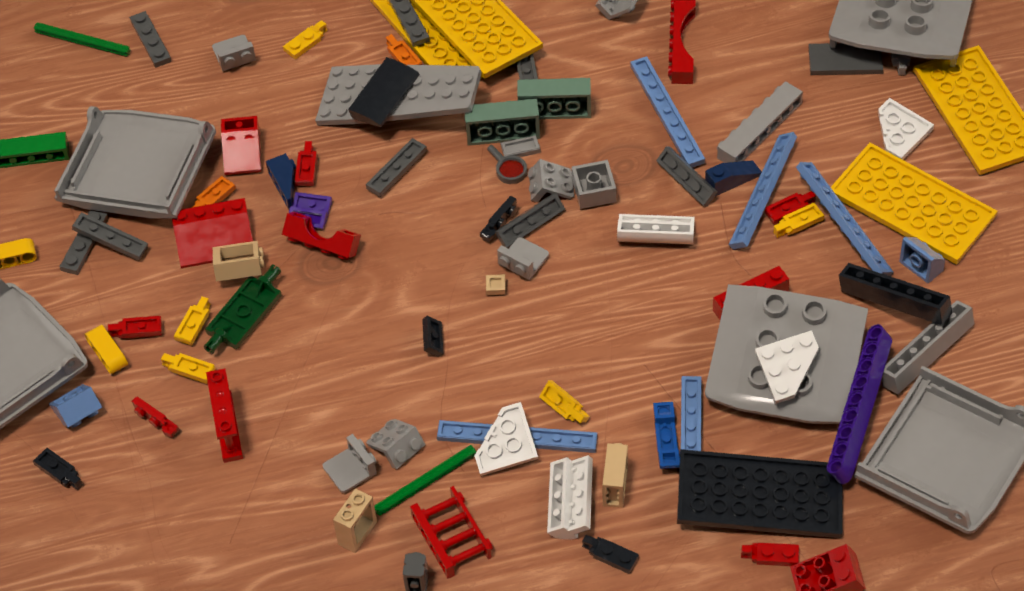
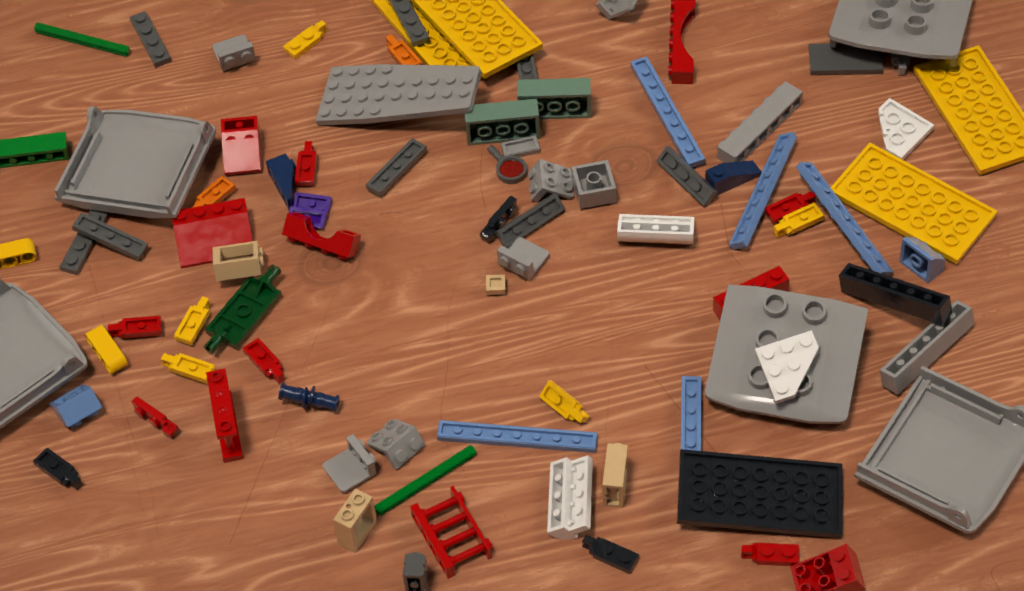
black slope [348,57,420,127] -> none
black plate [422,315,444,357] -> none
white plate [475,402,538,476] -> none
blue slope [653,402,680,469] -> none
dark purple beam [827,324,892,484] -> none
none -> red hinge [242,338,285,384]
none -> dark blue piece [278,382,340,413]

